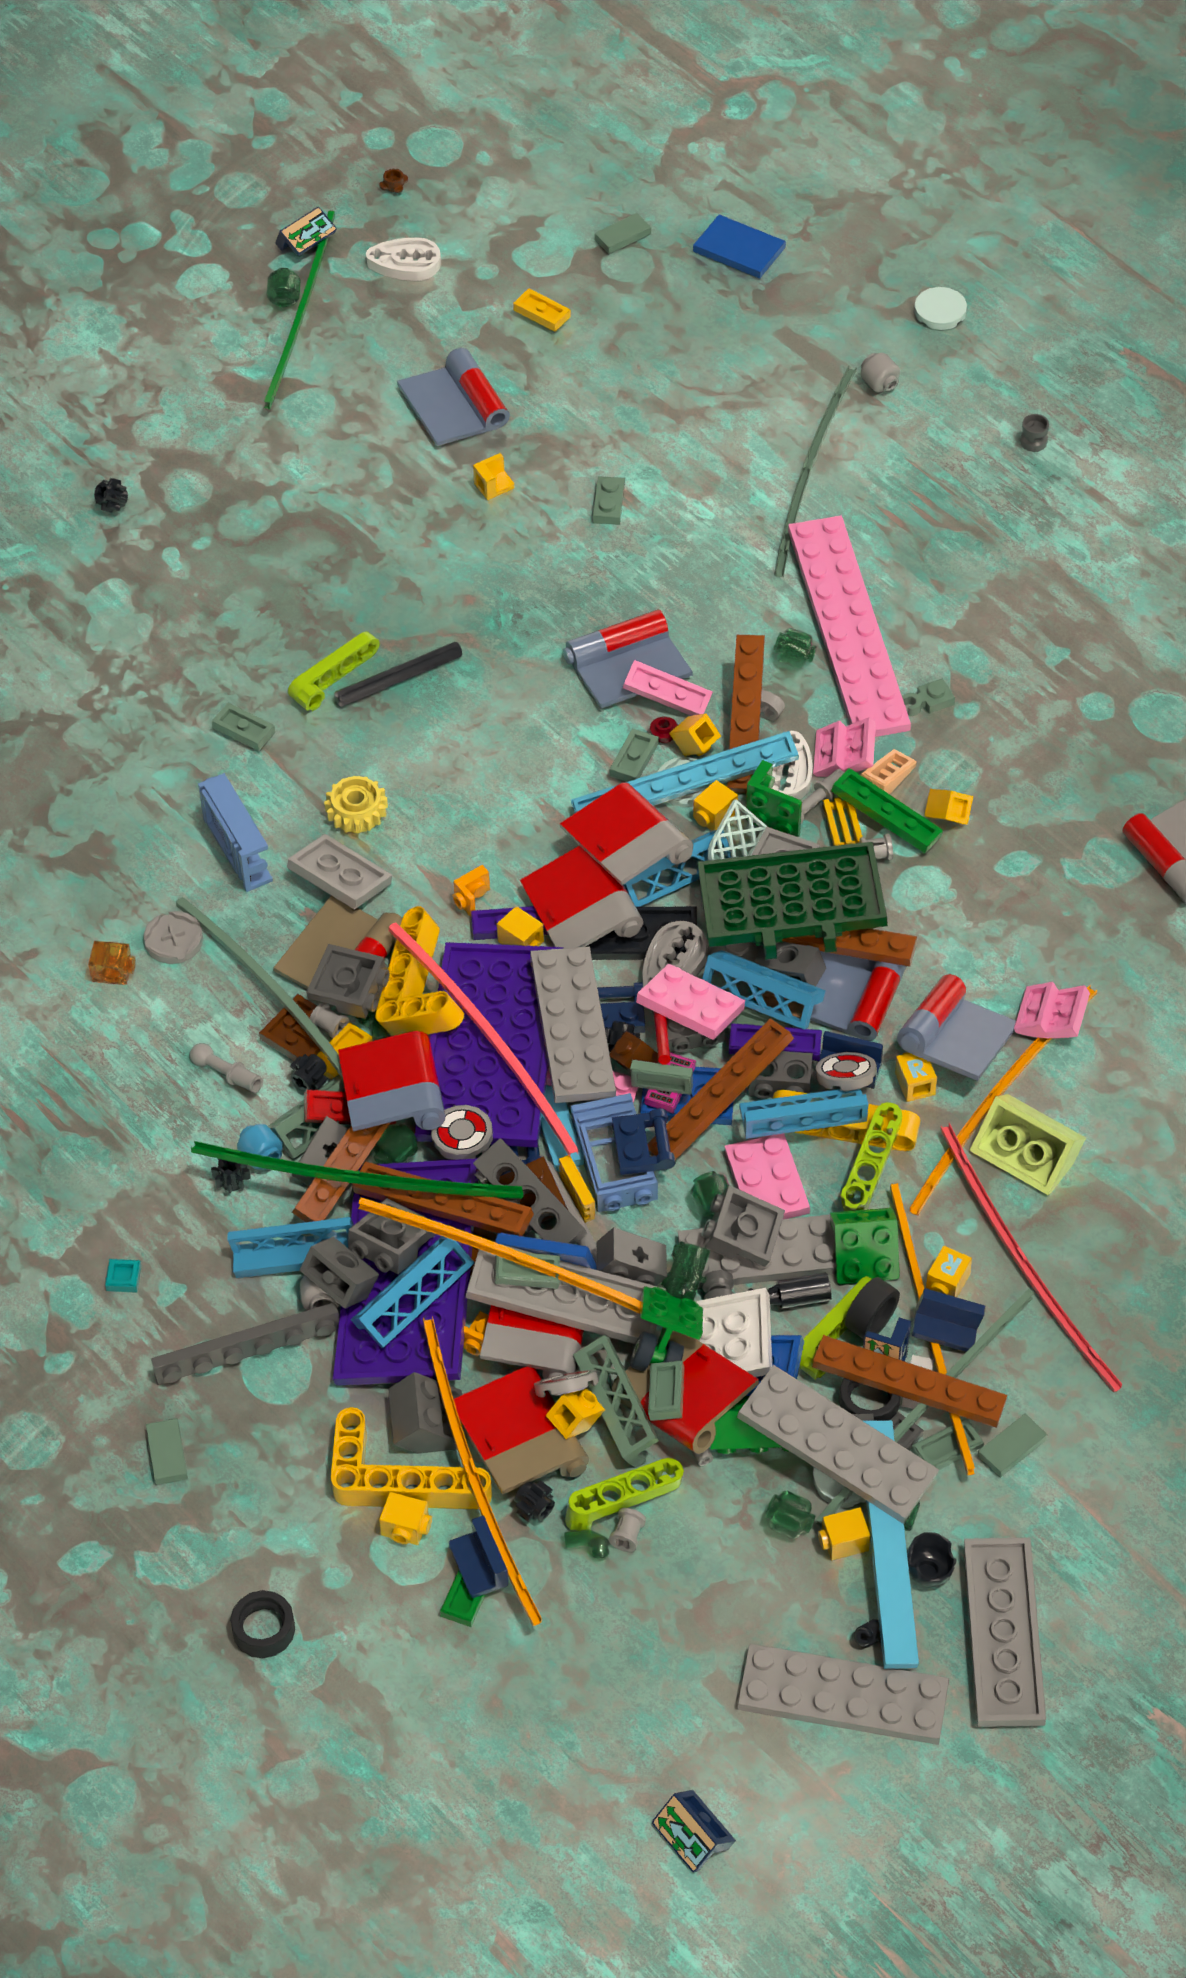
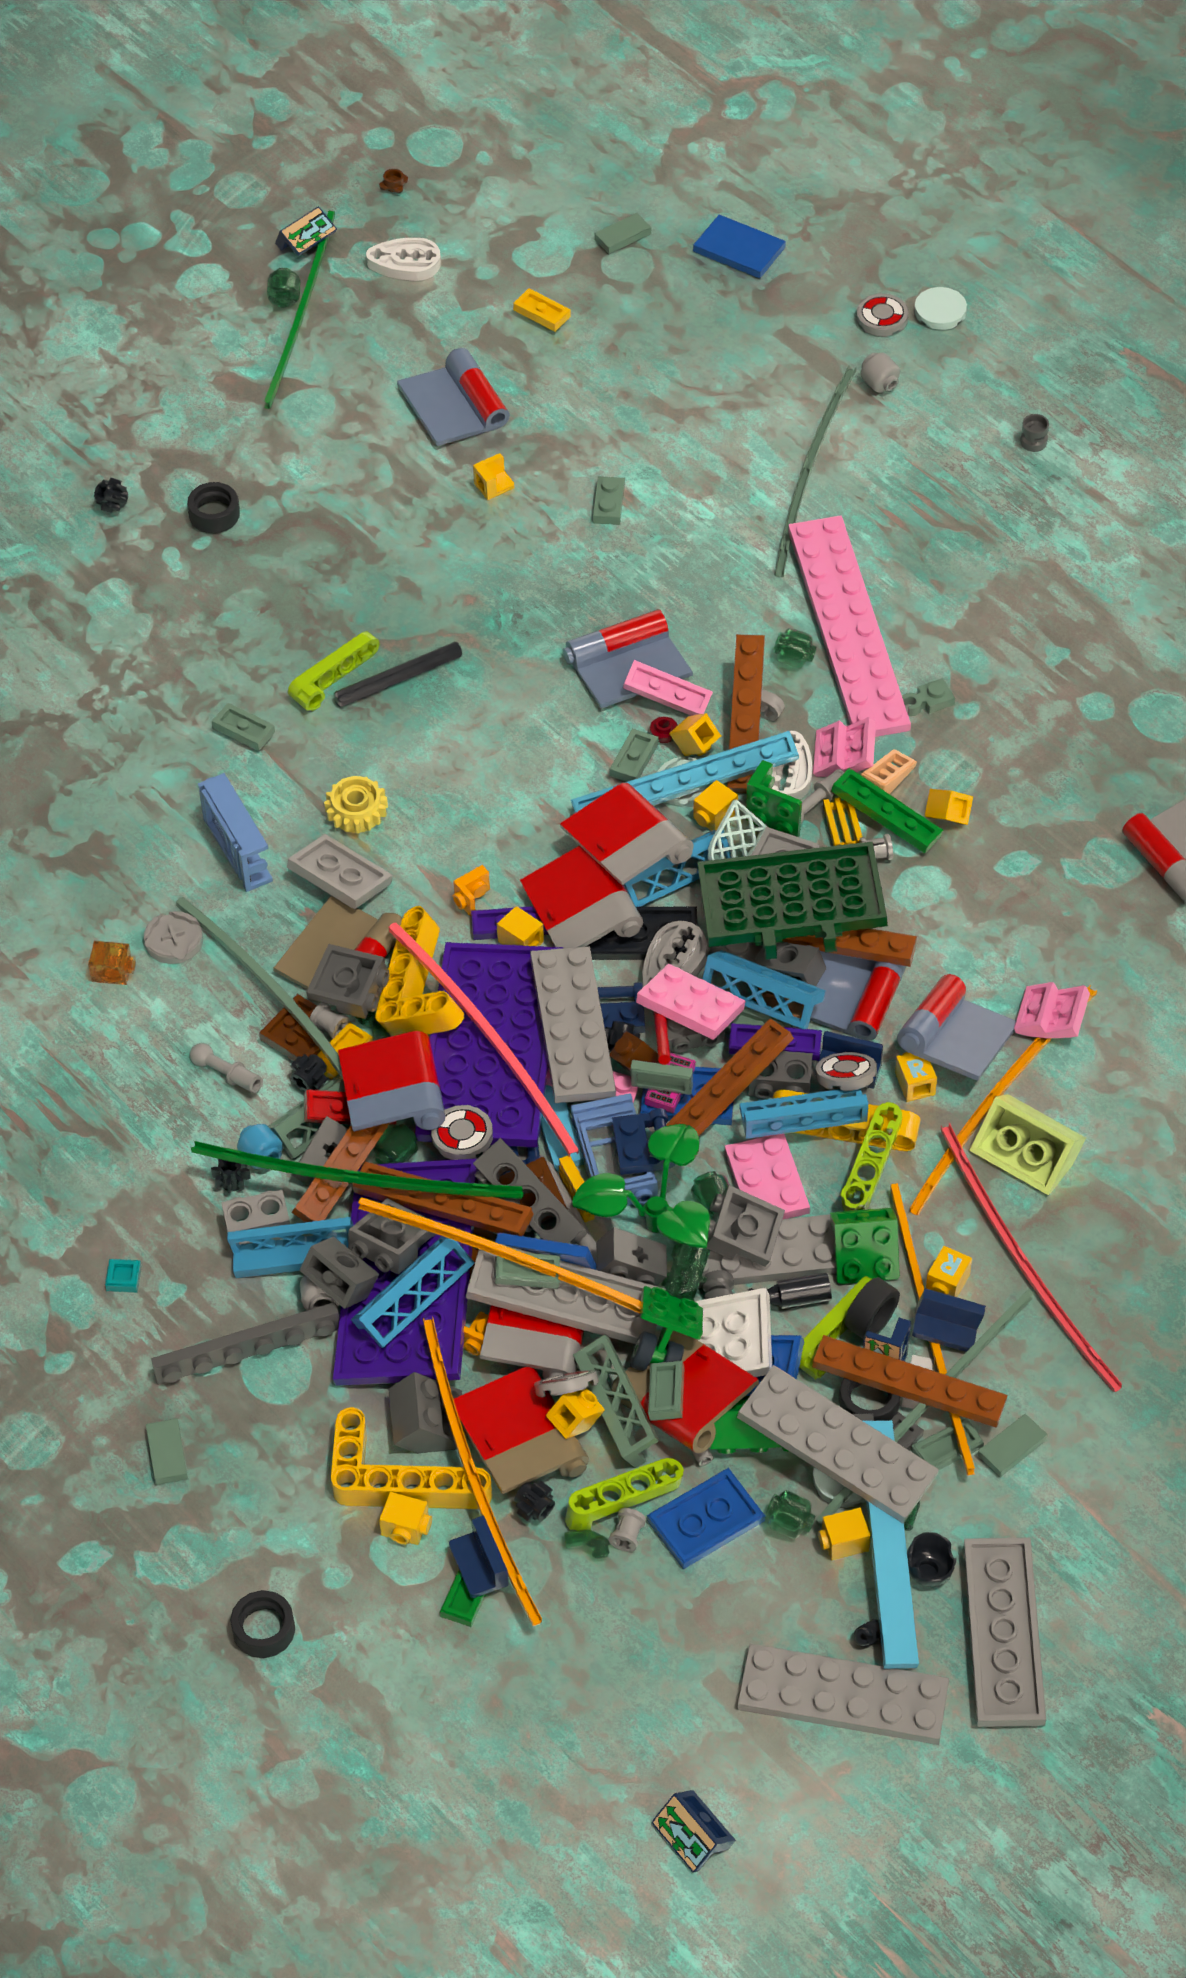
none -> black tyre [187,482,240,533]
none -> light grey brick [221,1190,290,1250]
none -> green plant [572,1124,710,1248]
none -> blue tile [647,1467,765,1569]
none -> tile [857,293,909,337]

